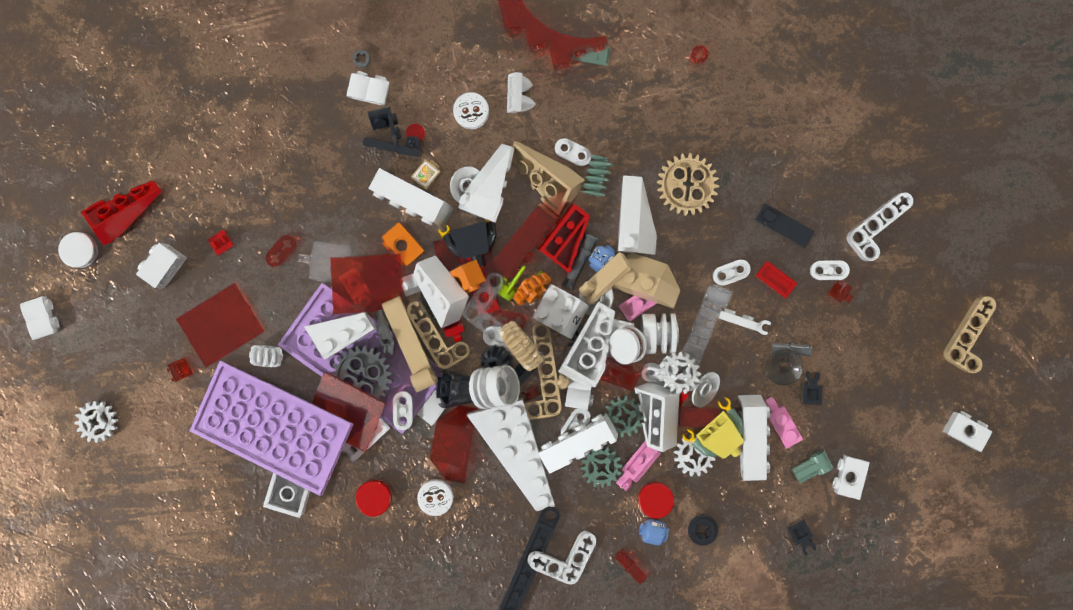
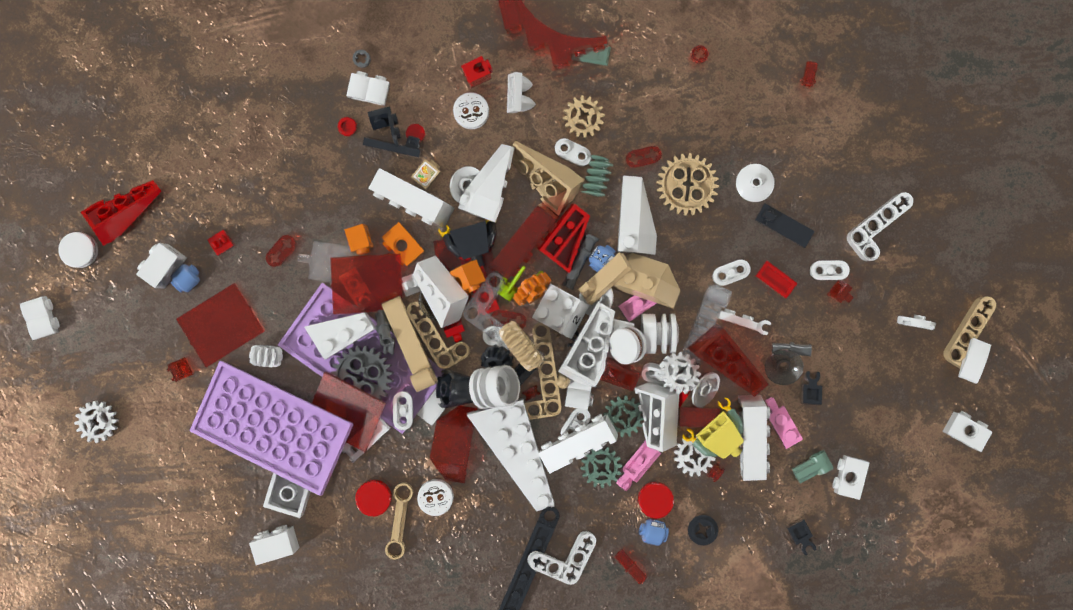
none -> medium blue head [171,264,200,293]
none -> white brick [249,525,300,565]
none -> red tile [338,117,357,137]
none -> orange brick [344,224,374,255]
none -> tan piece [385,482,414,560]
none -> red brick [461,56,493,89]
none -> tan gear [563,96,605,138]
none -> clear red beam [625,146,662,168]
none -> clear red wedge [687,323,769,397]
none -> clear red bush [707,463,725,482]
none -> white dish [736,164,774,202]
none -> clear red pin [801,61,818,87]
none -> white plate [897,315,936,330]
none -> white slope [958,338,991,384]

